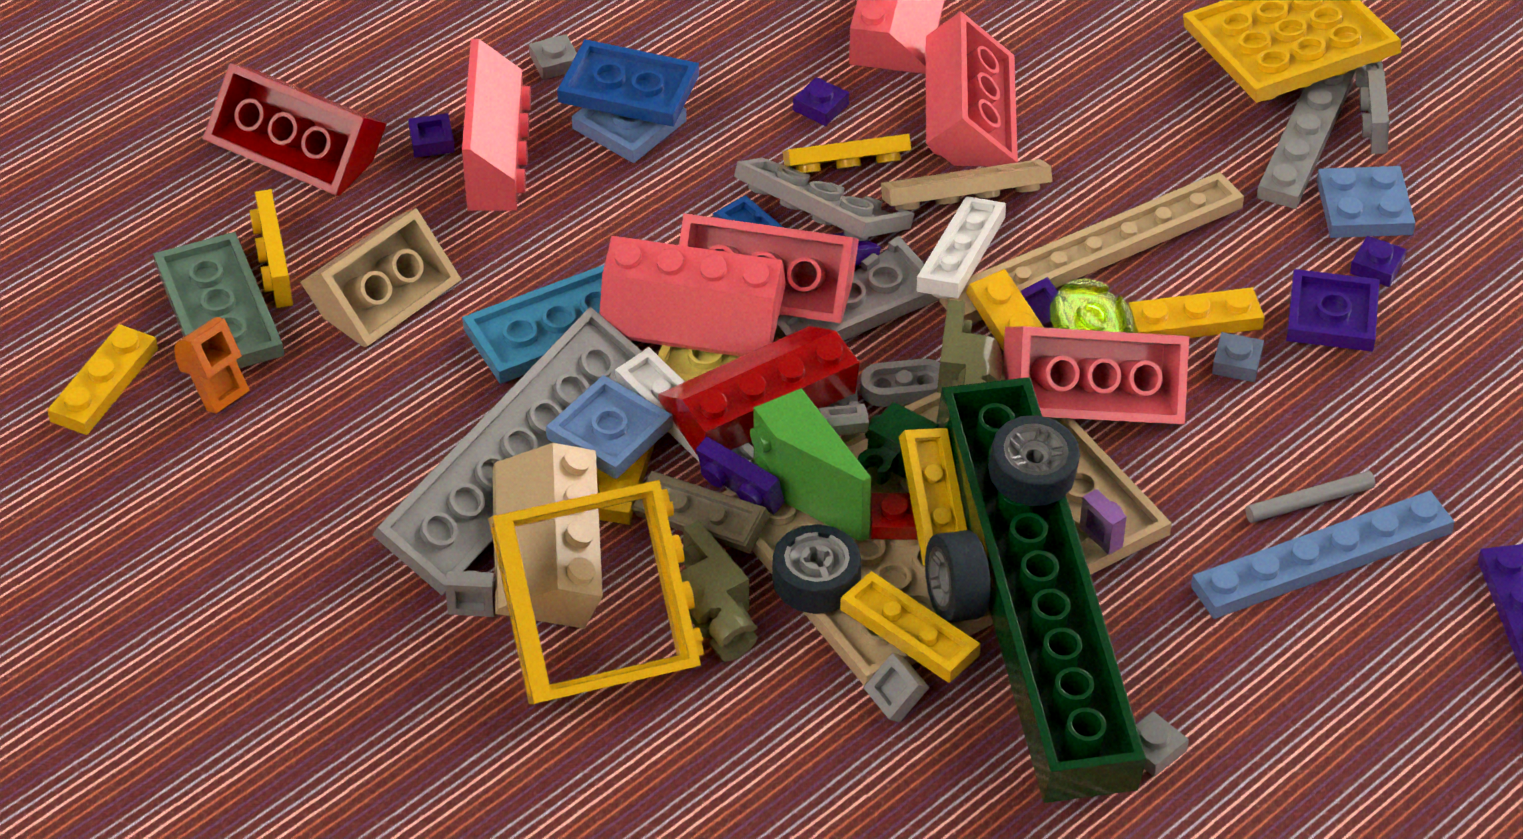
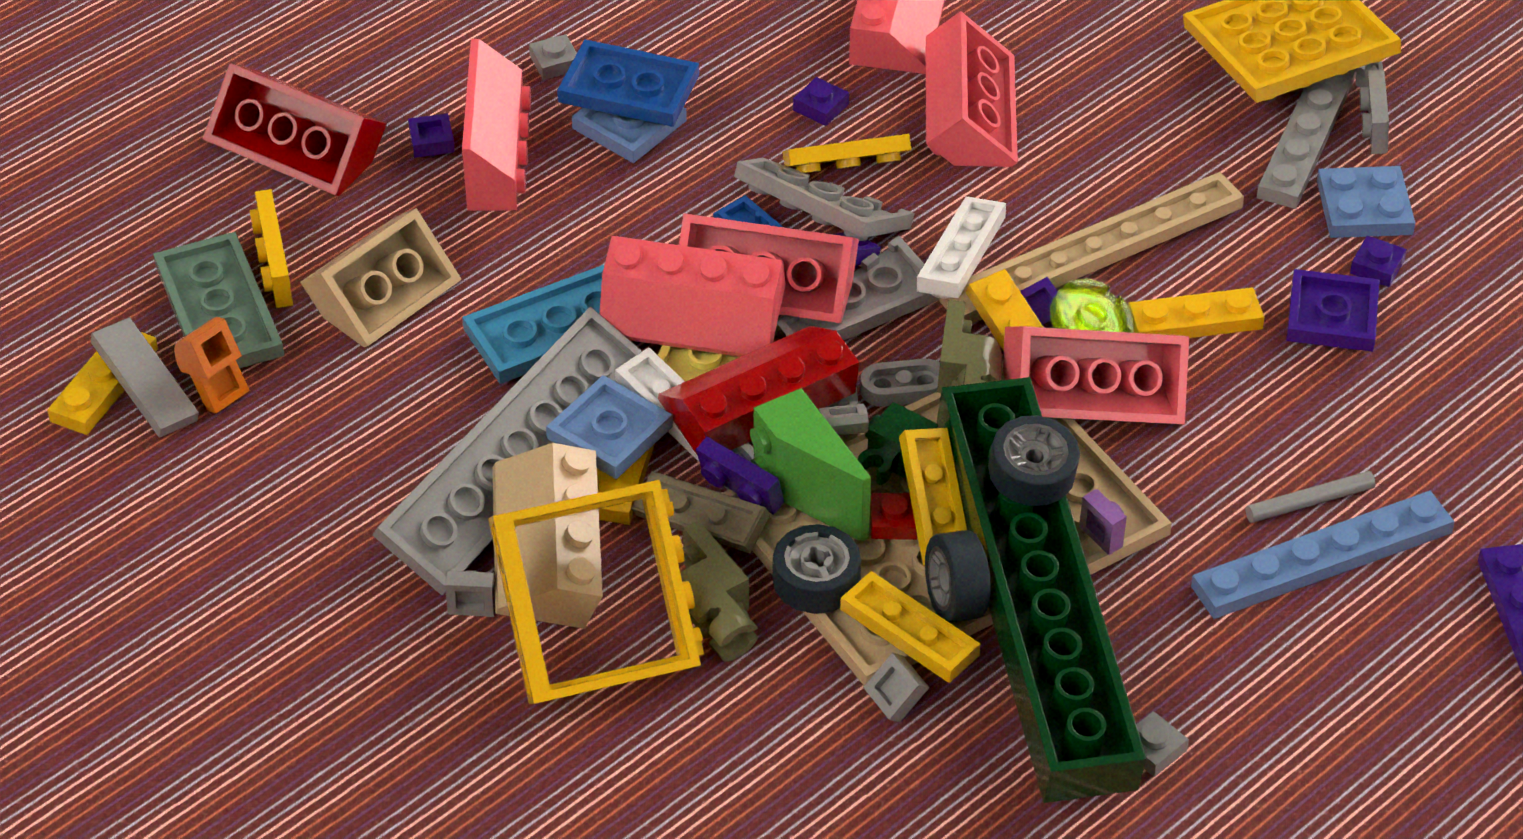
tan plate [881,159,1052,210] -> none
sand blue plate [1212,332,1264,382] -> none
none -> light grey tile [90,317,199,438]

